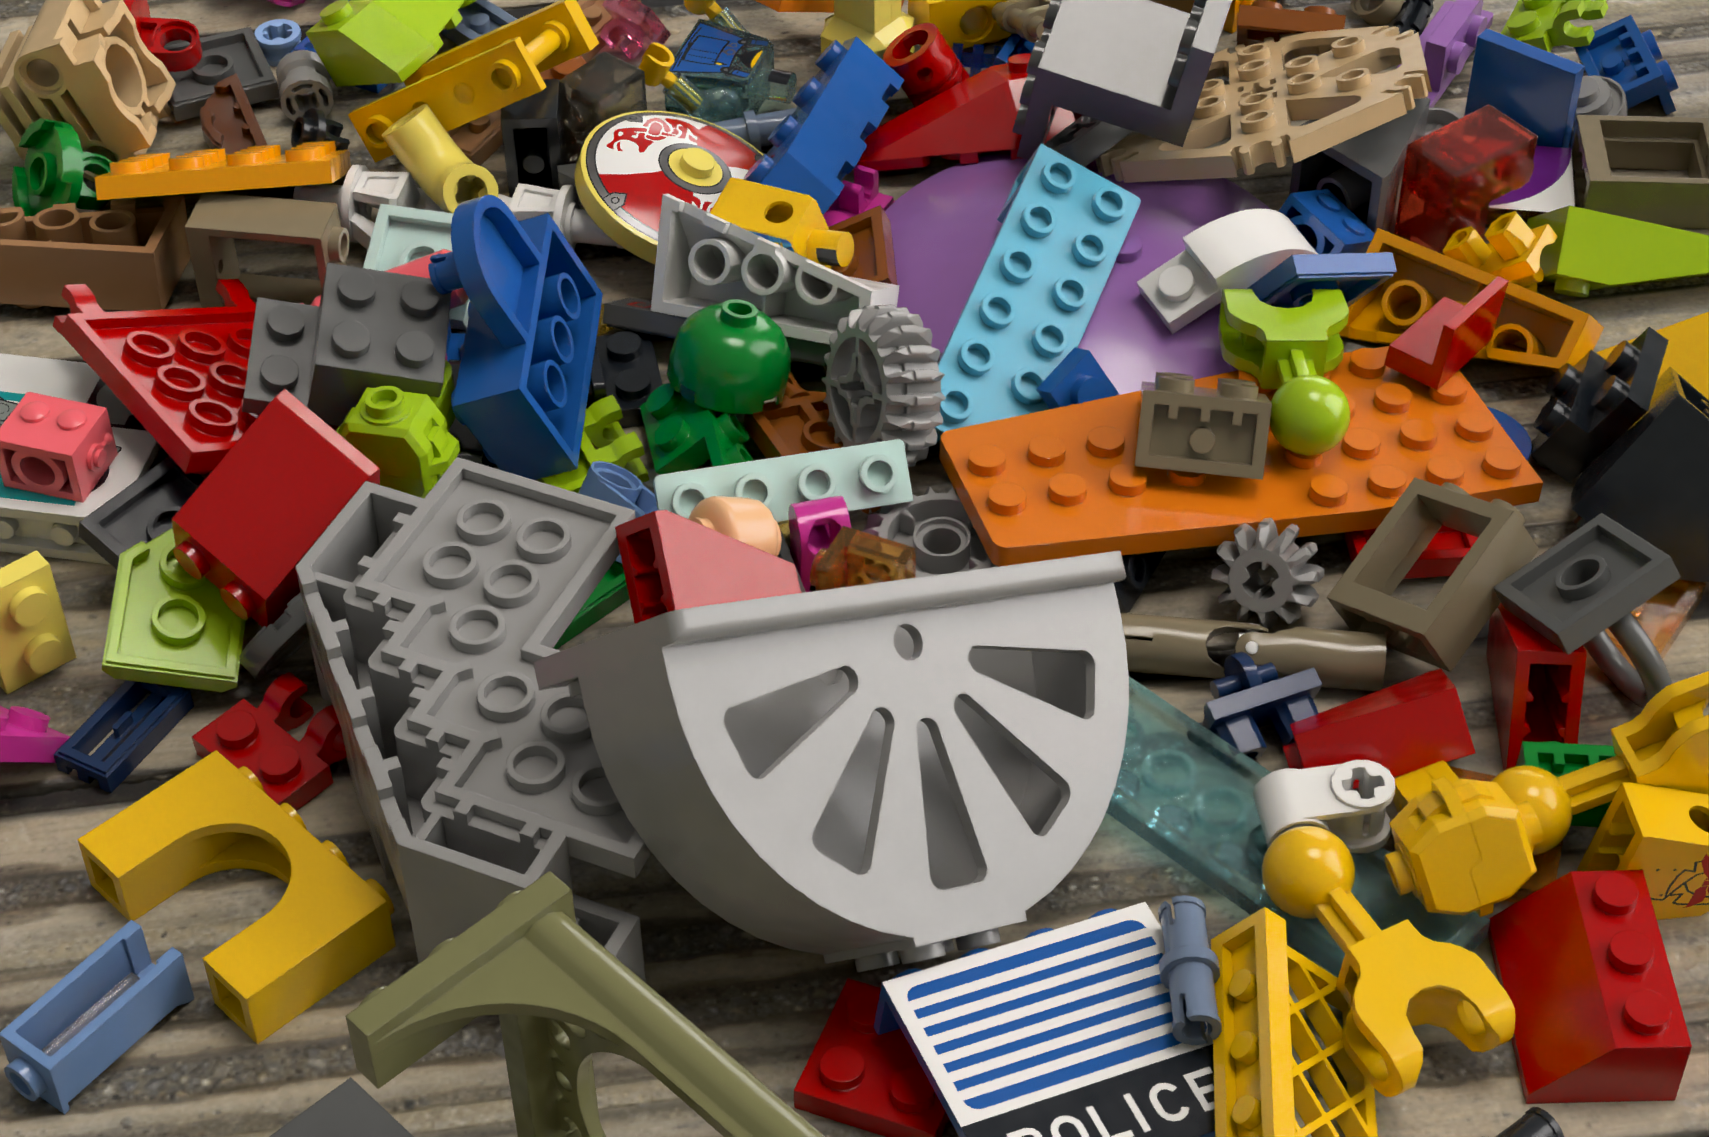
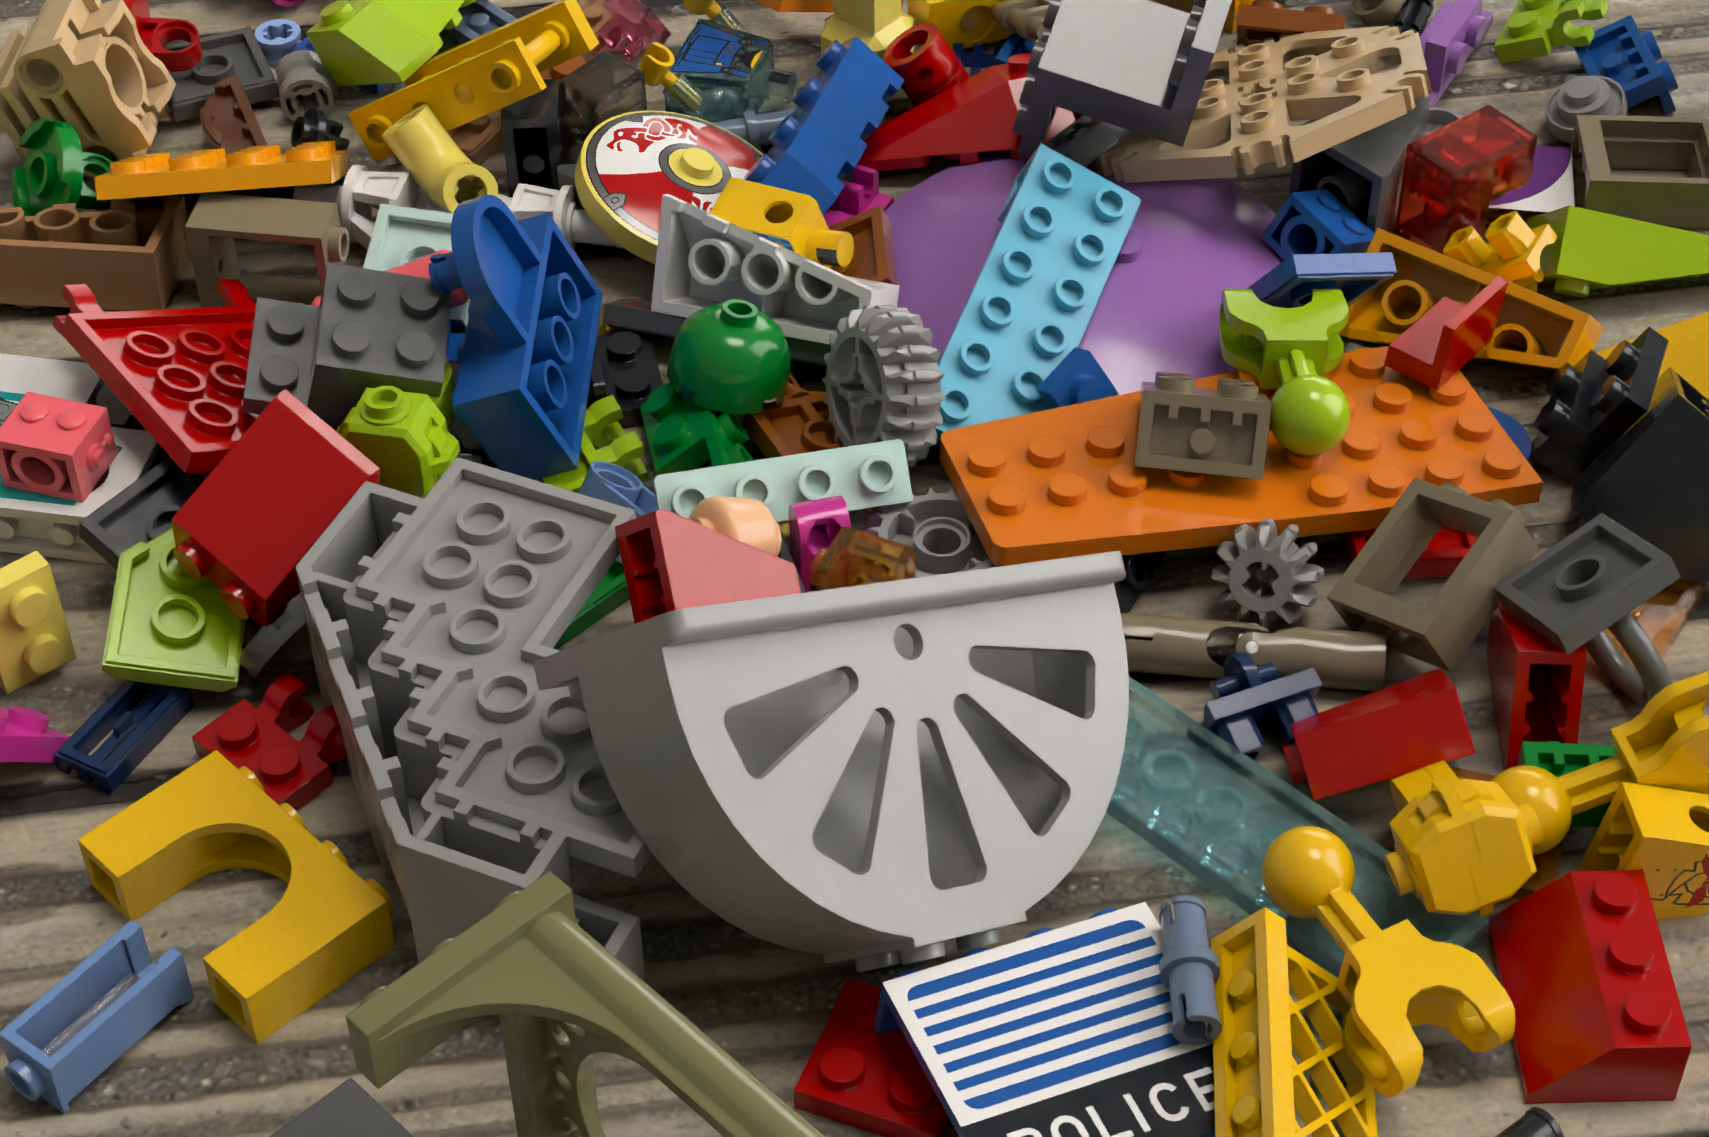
white arch [1137,209,1318,334] -> none
white piece [1252,760,1395,853] -> none
blue tile [1464,28,1585,148] -> none

